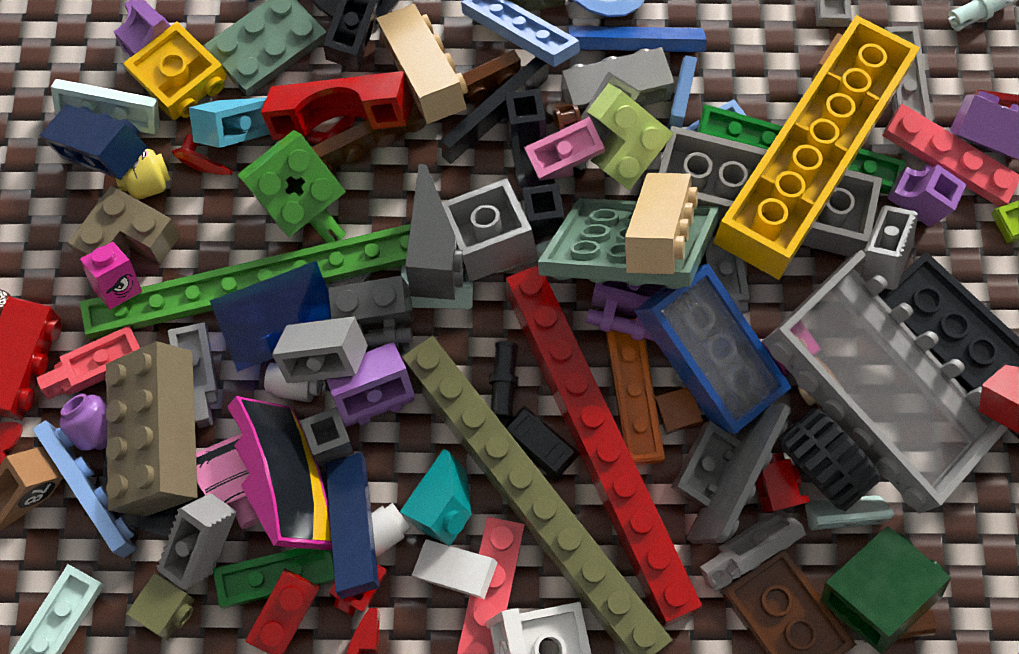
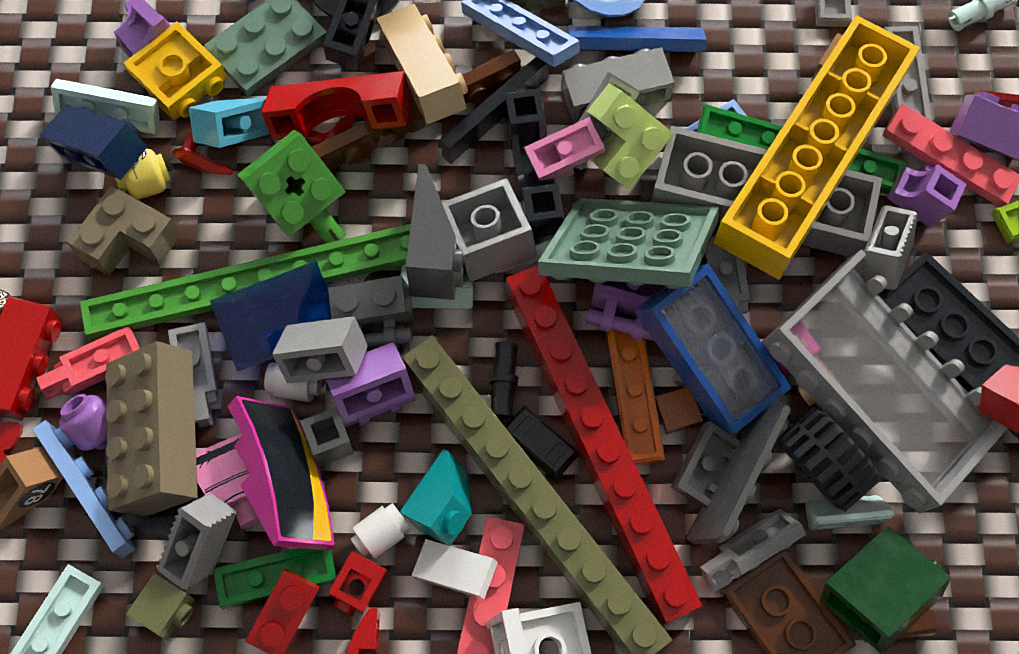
dark pink brick [80,241,142,310] -> none
dark blue tile [326,452,379,599] -> none
reddish brown bar [546,101,581,131] -> none
tan brick [625,173,698,274] -> none
medium blue tile [668,55,697,130] -> none
red brick [755,452,810,512] -> none

